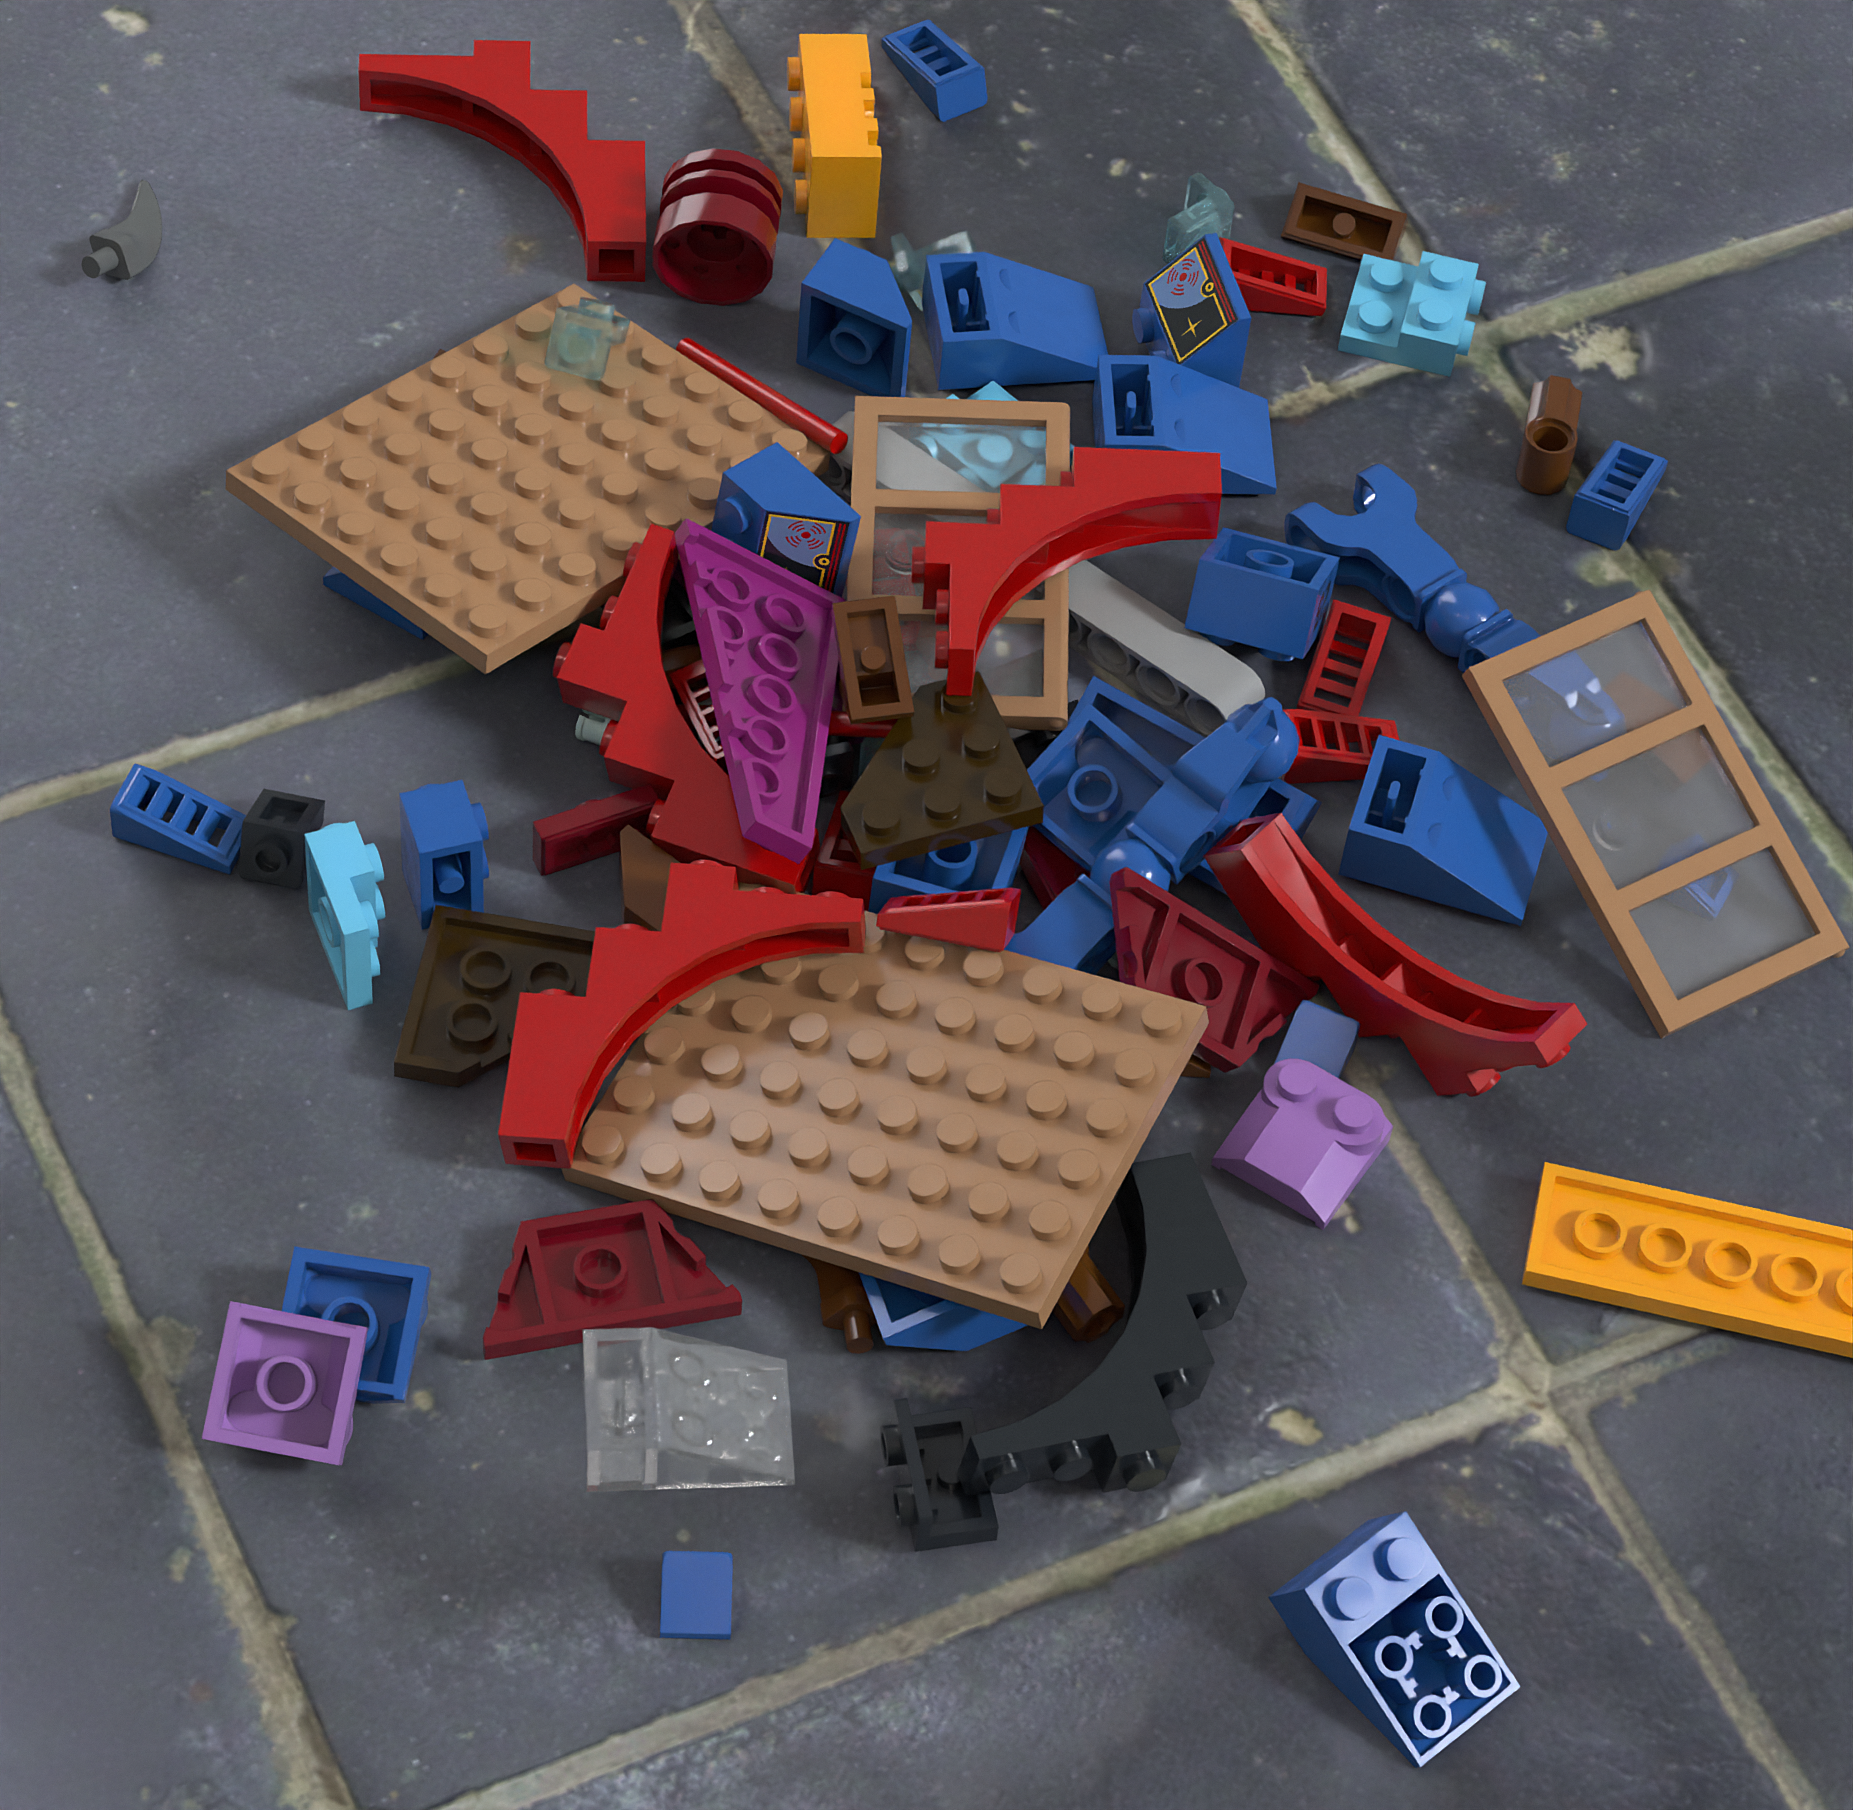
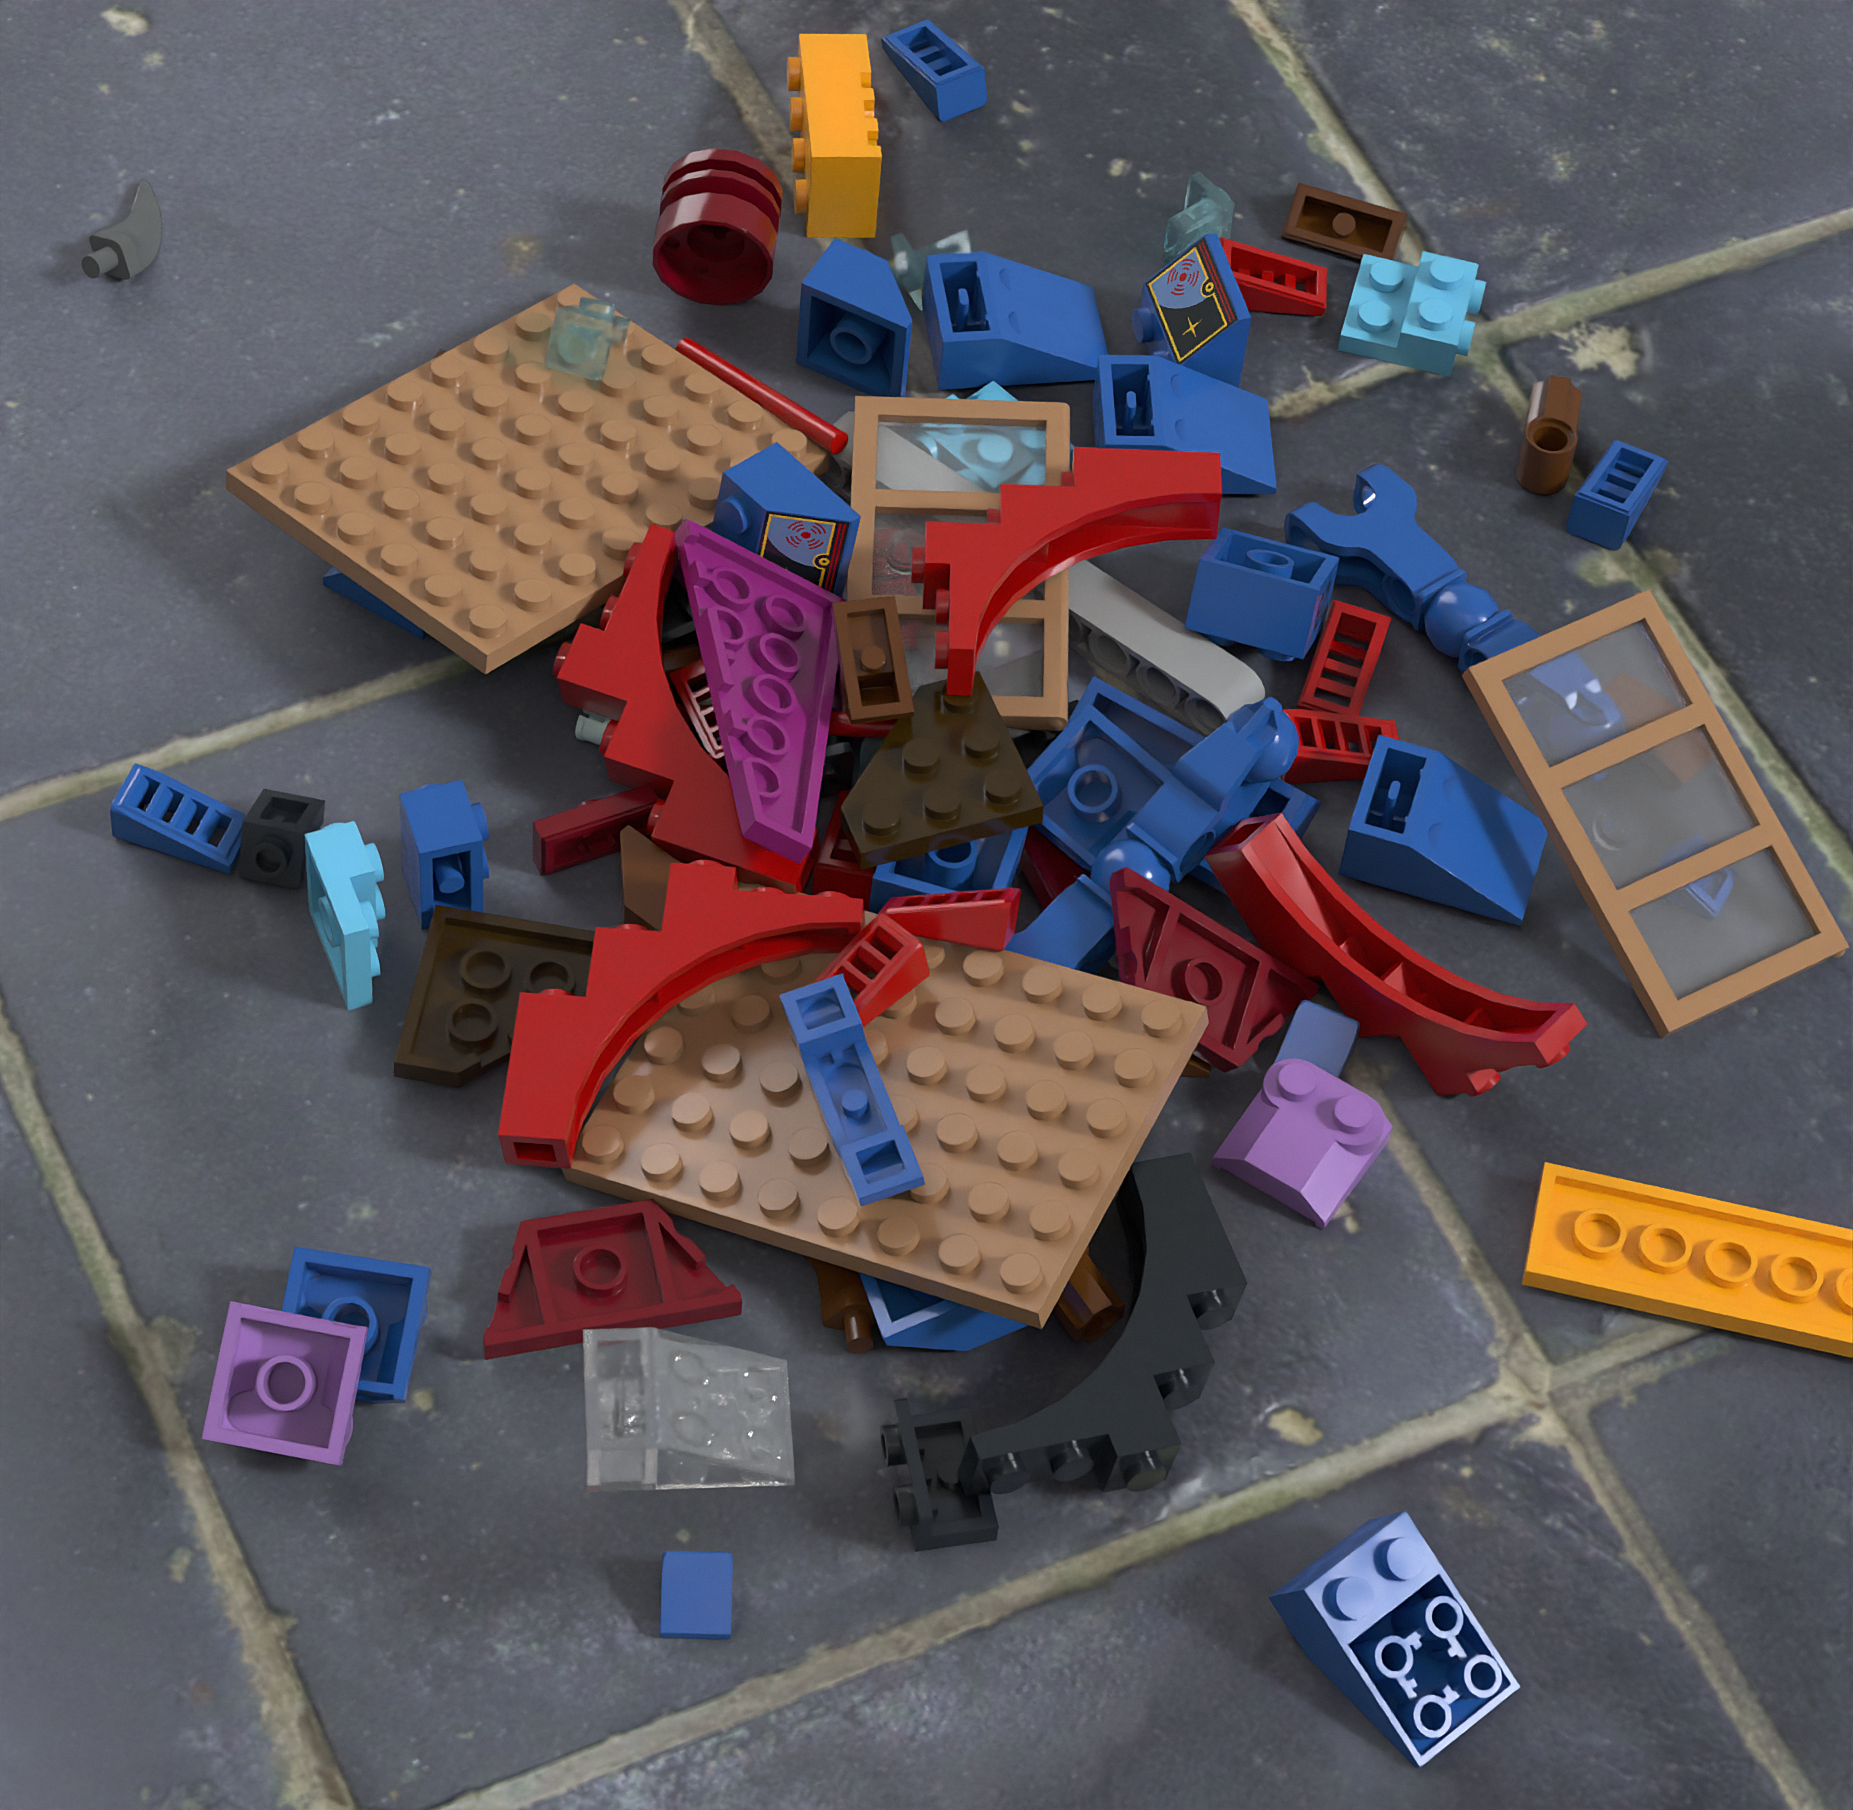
red arch [358,40,646,282] -> none
none -> blue slope [779,974,925,1207]
none -> red slope [811,913,930,1028]

